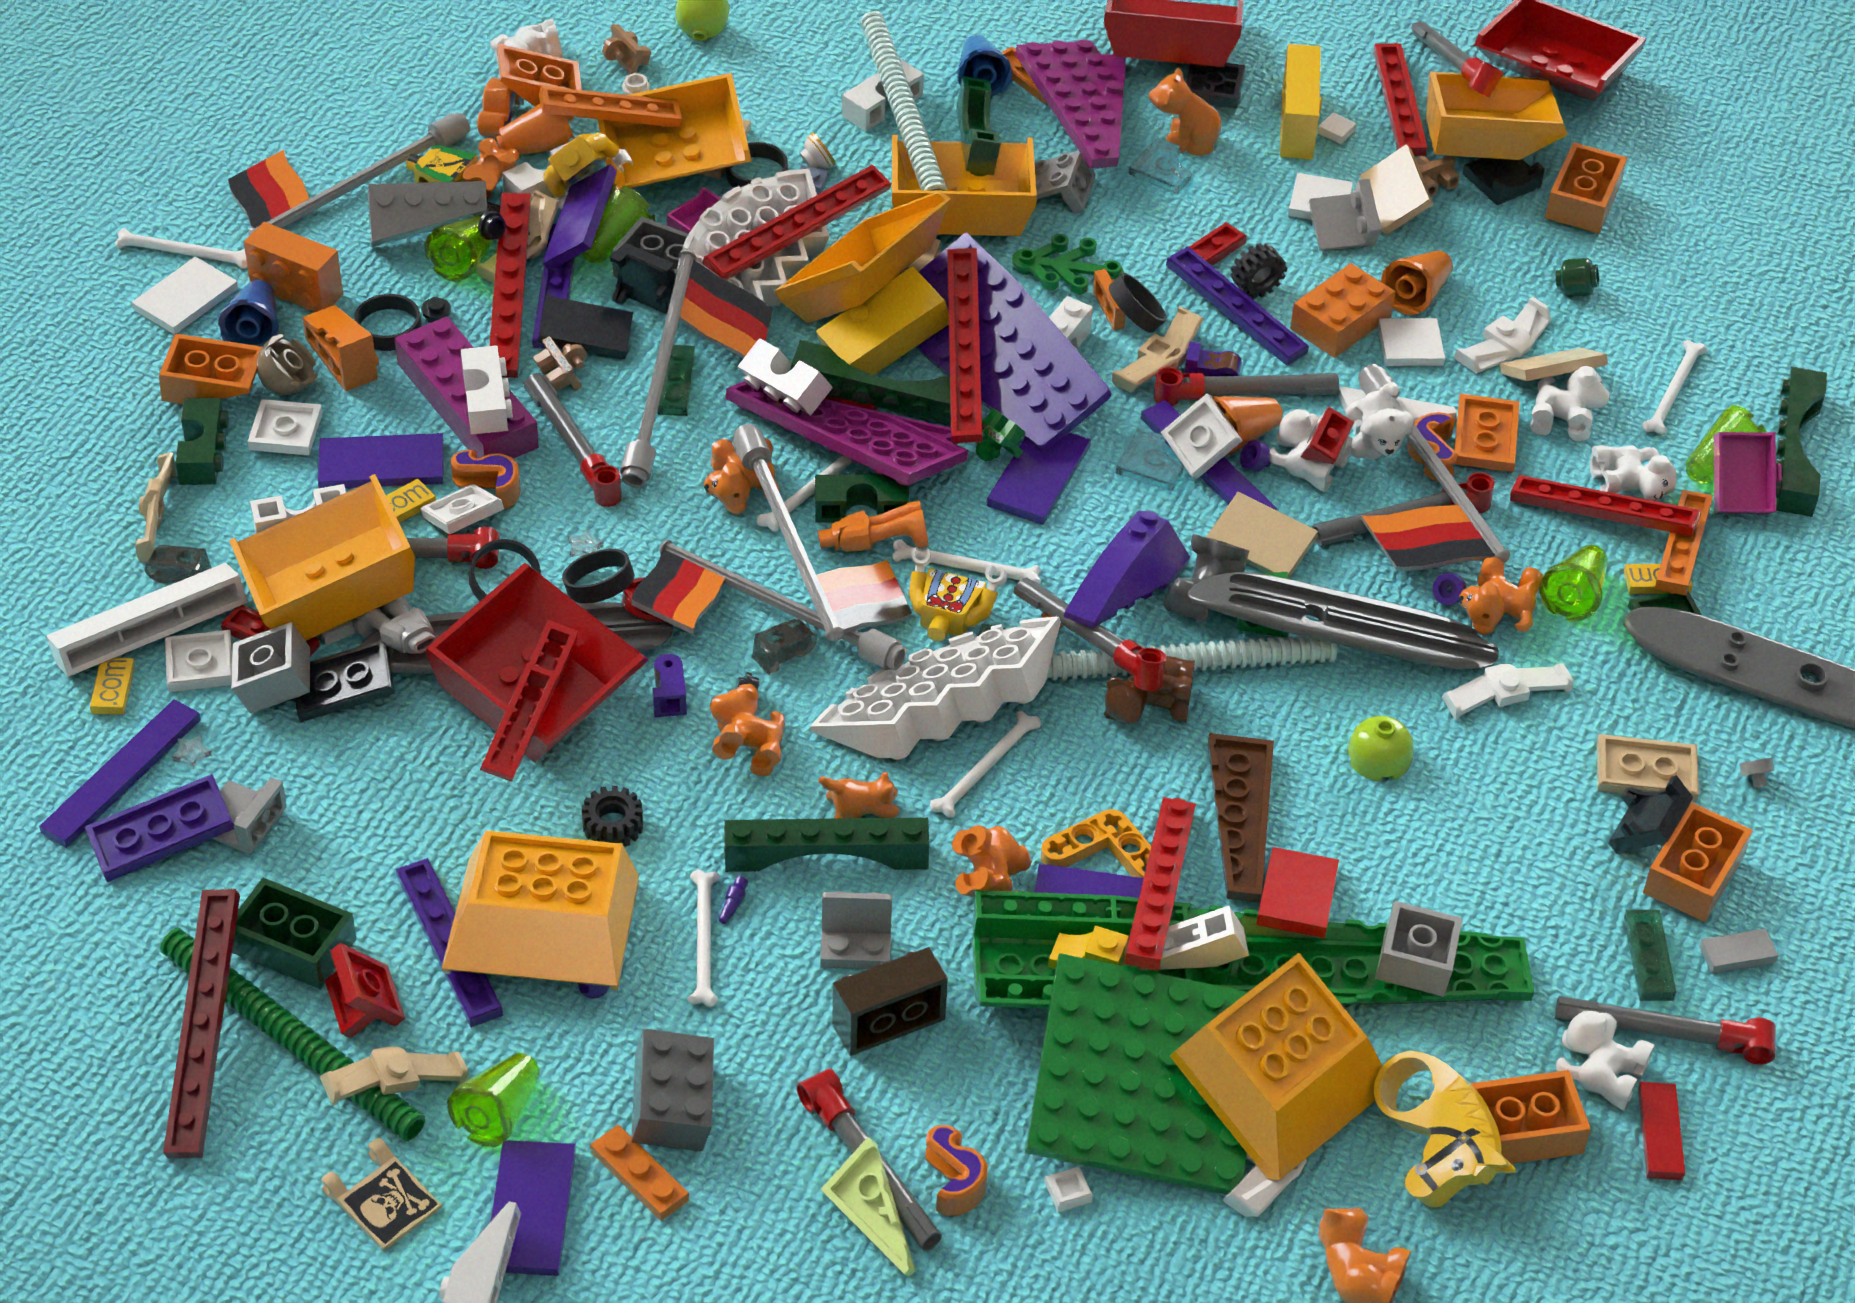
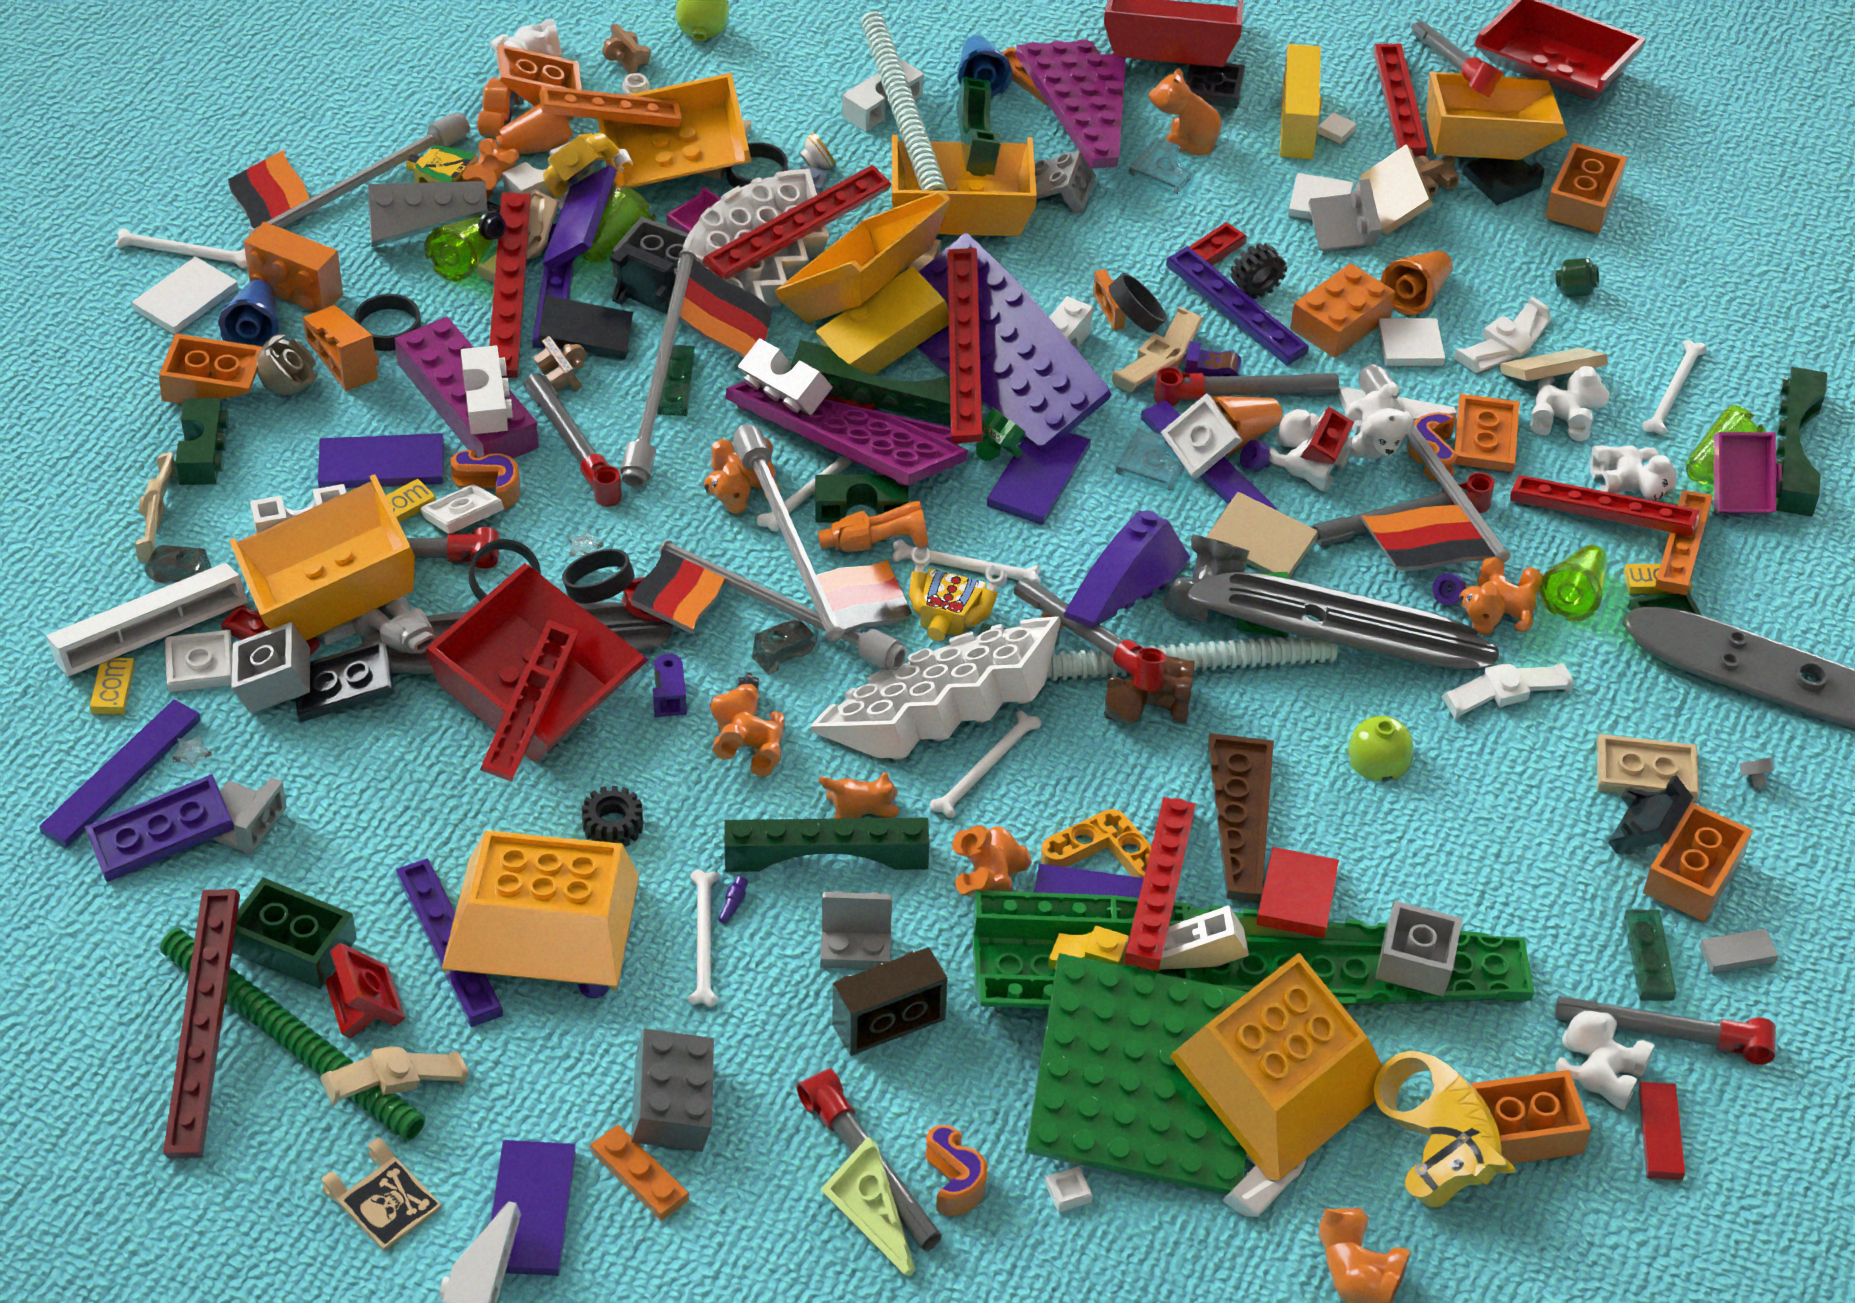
white plate [247,399,322,456] -> none
black plate [421,297,451,323] -> none
clear neon green cone [447,1053,540,1147] -> none
green plant [1012,234,1124,295] -> none

